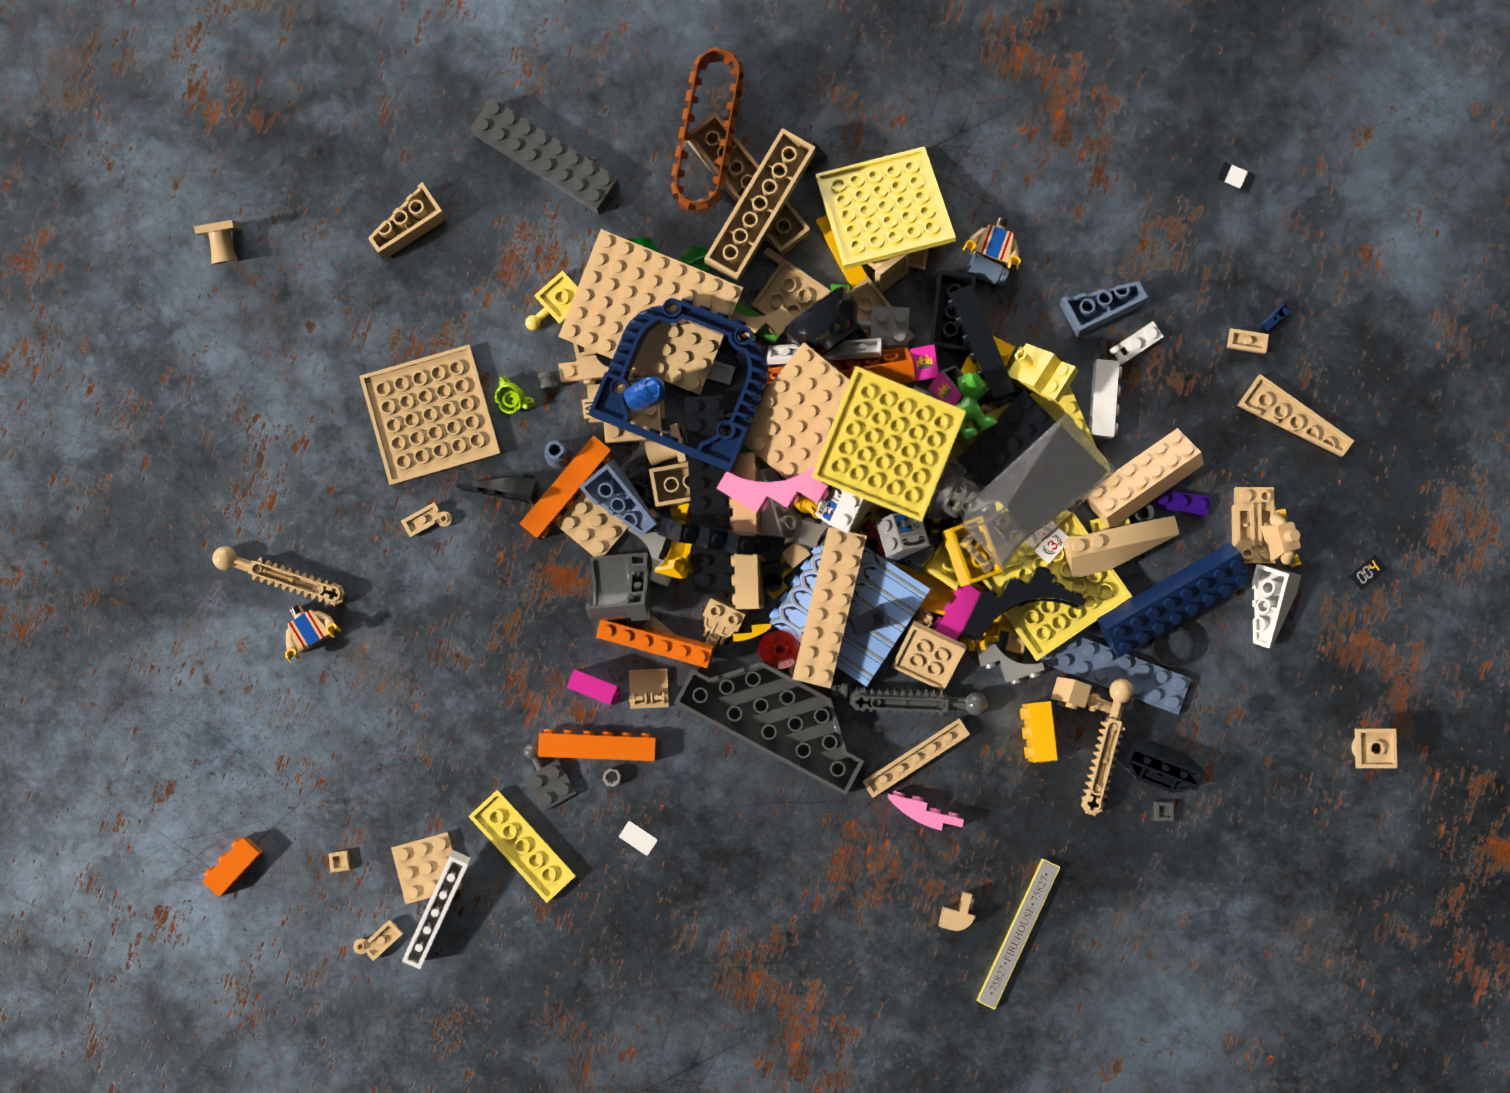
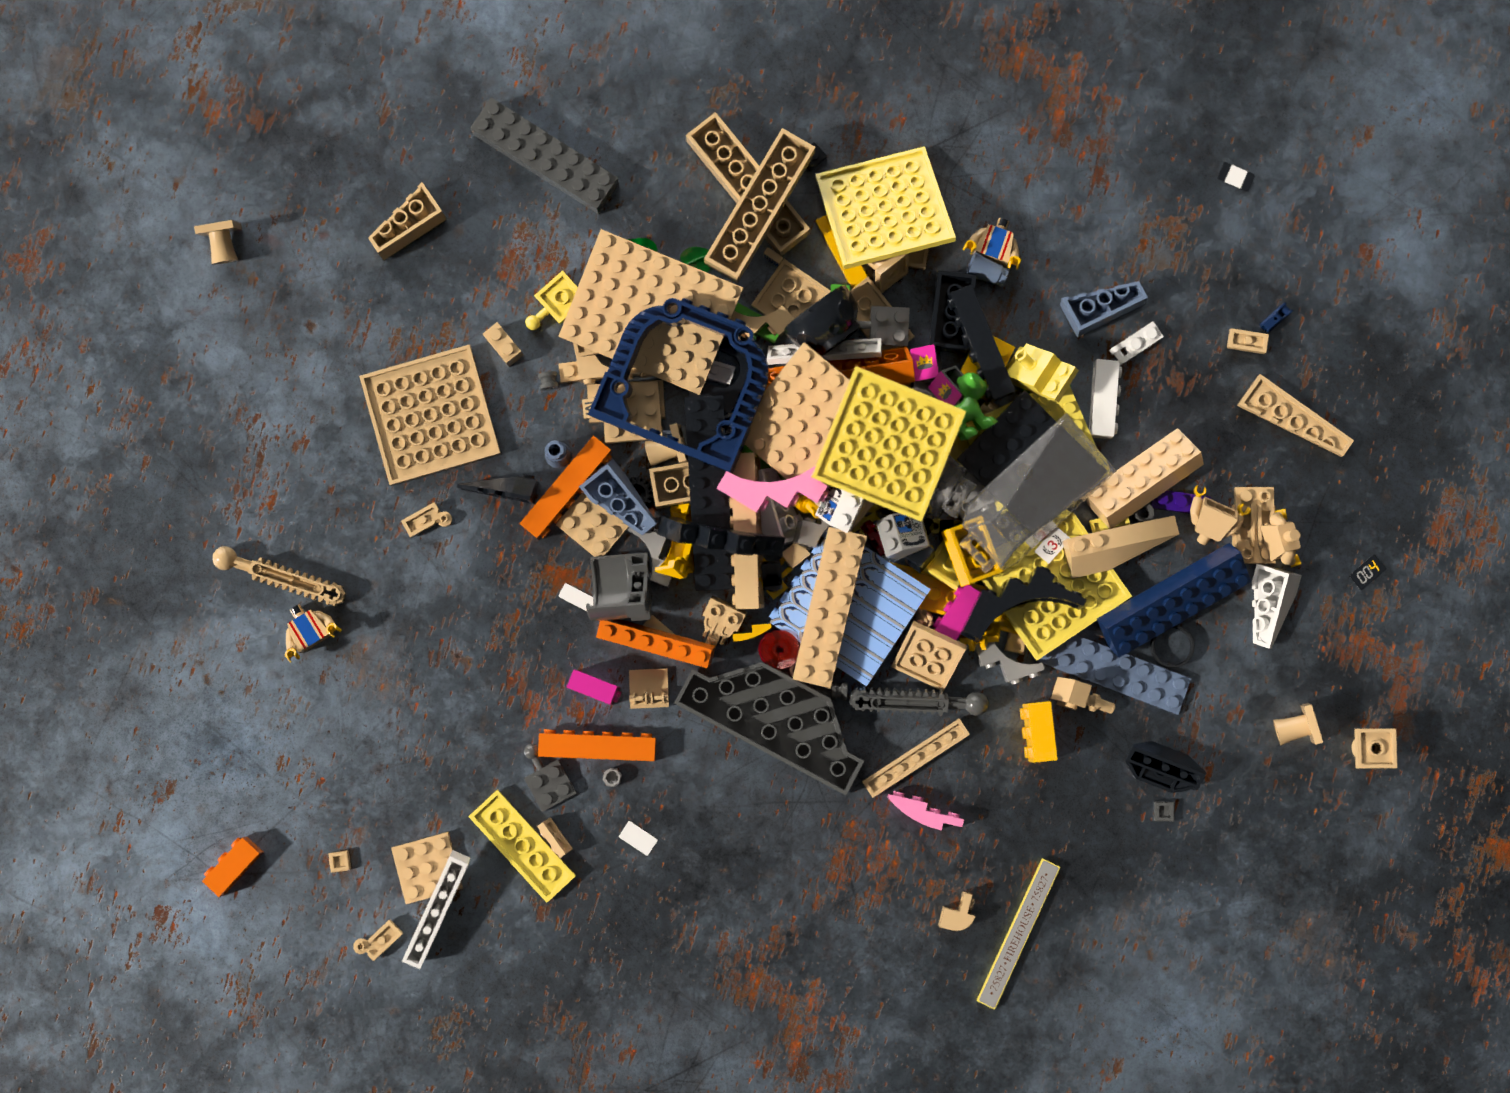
lime hair [495,376,535,414] -> none
blue piece [624,376,666,411] -> none
dark orange piece [671,47,744,214] -> none
black torso [848,603,890,636] -> none
tan gear [1080,679,1134,816] -> none
none -> tan piece [483,322,524,367]
none -> tan plate [537,817,573,858]
none -> white sticker [559,583,593,611]
none -> tan torso [1190,485,1251,545]
none -> tan plant [1273,703,1323,746]

